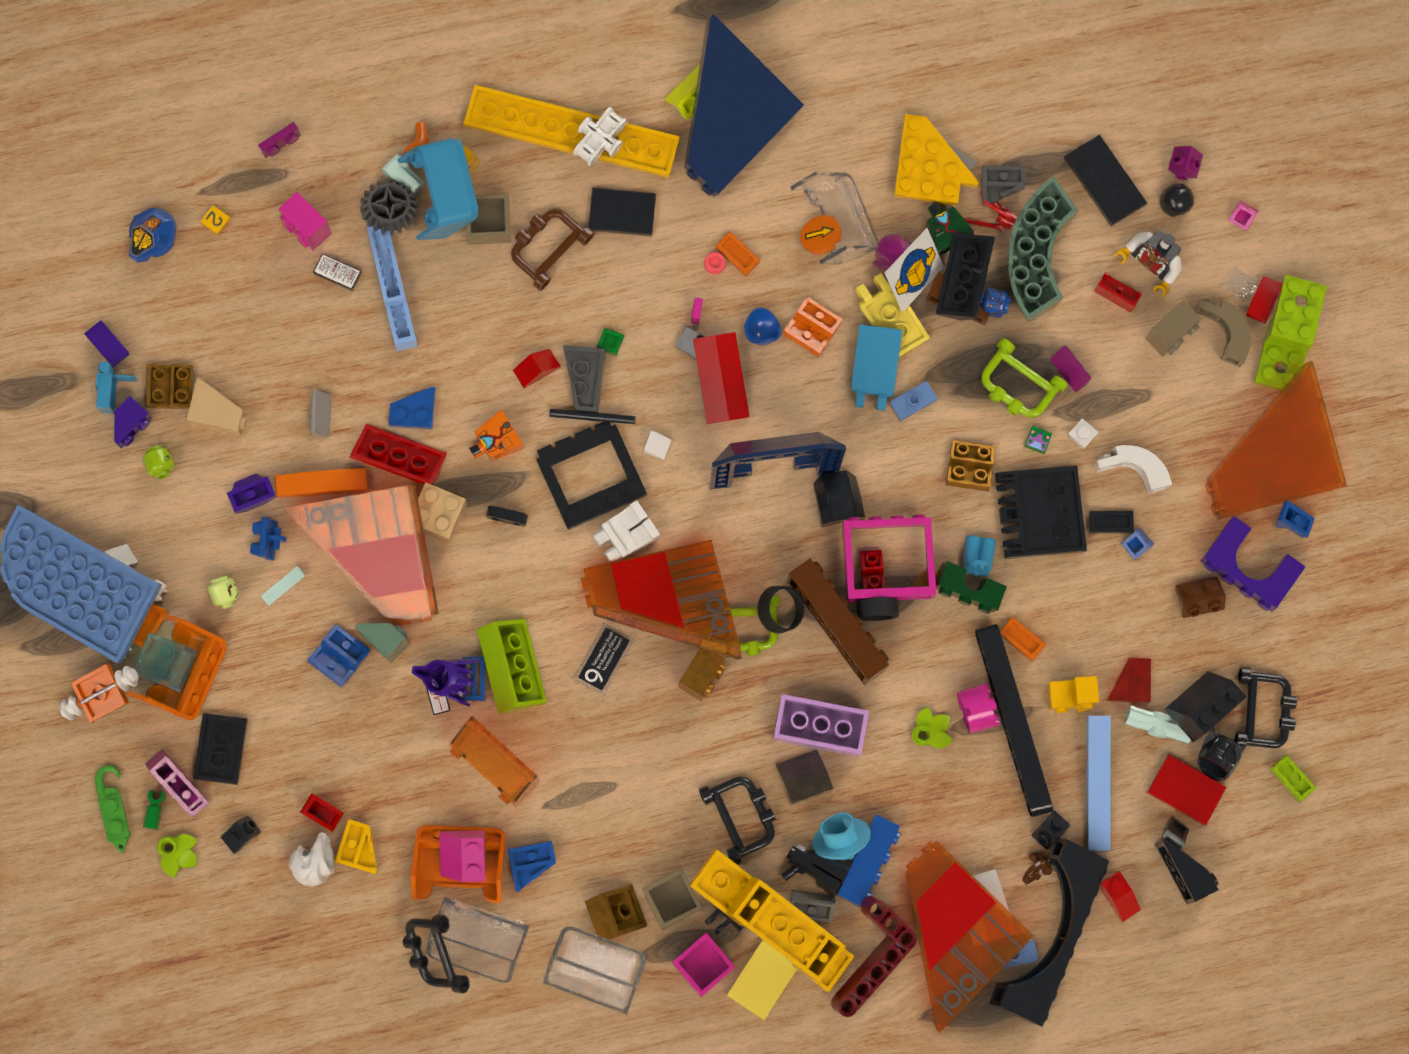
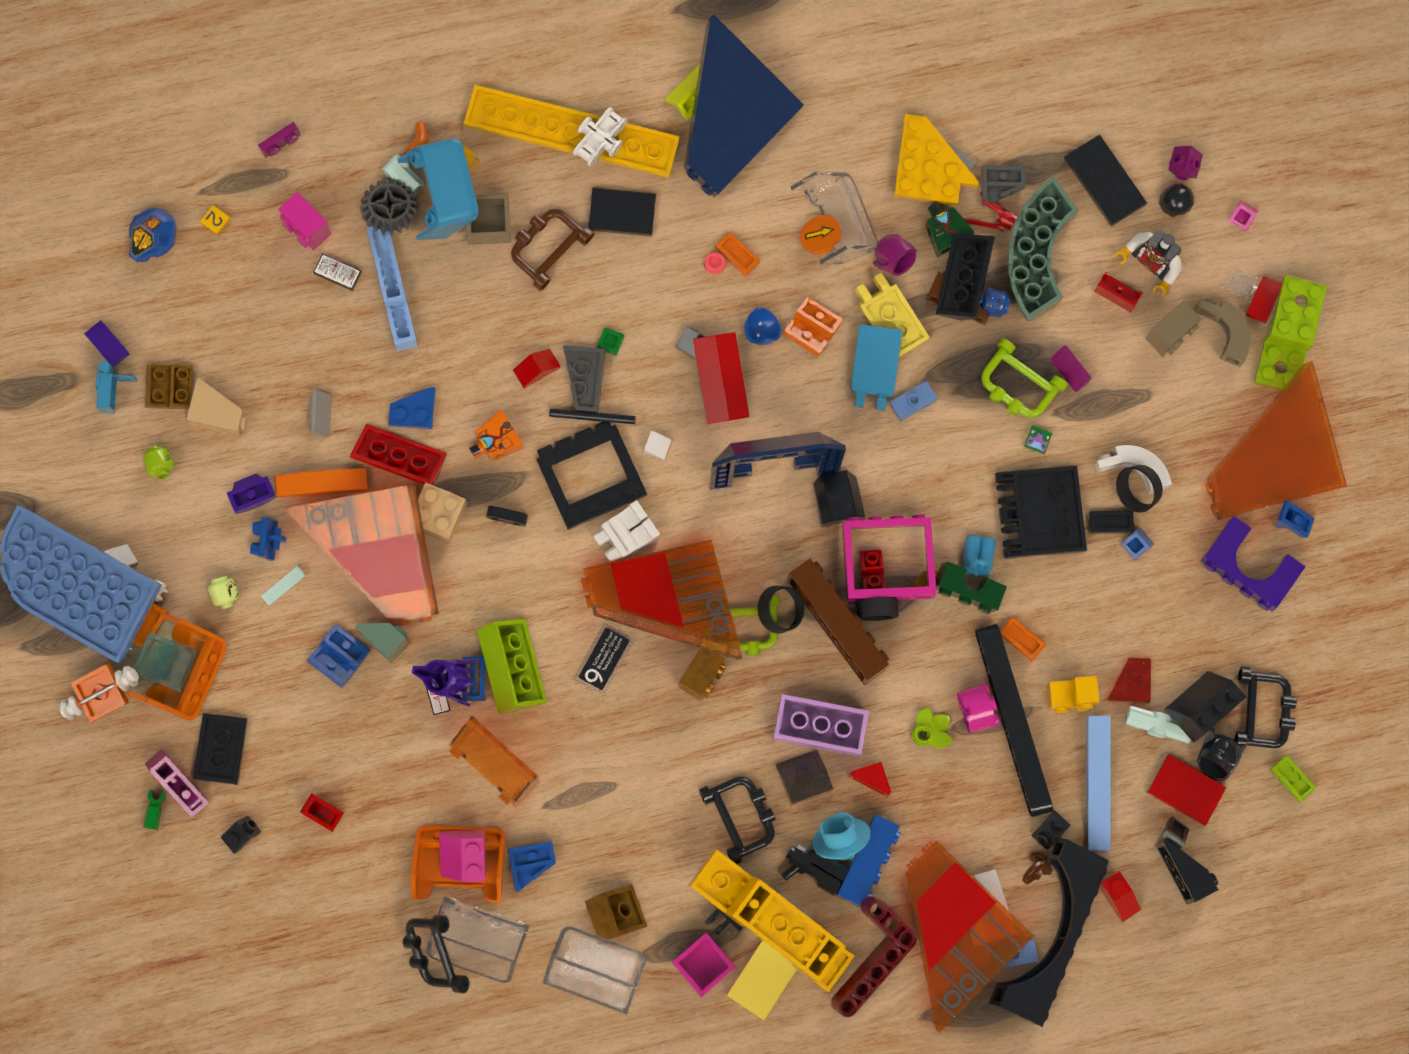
bright green plate [95,765,131,853] -> none
dark purple slope [114,396,152,449] -> none
lime plate [157,834,197,878] -> none
white helmet [289,832,334,887] -> none
yellow wing [335,819,377,875] -> none
dark tan piece [642,868,703,930] -> none
dark pink tile [691,298,703,325] -> none
light grey slope [790,890,836,923] -> none
sticker [885,228,944,312] -> none
pearl gold slope [946,440,995,492] -> none
white plate [1067,418,1099,450] -> none
reddish brown bracket [1175,576,1226,618] -> none
none -> red slope [848,762,891,797]
none -> black tyre [1116,465,1163,513]

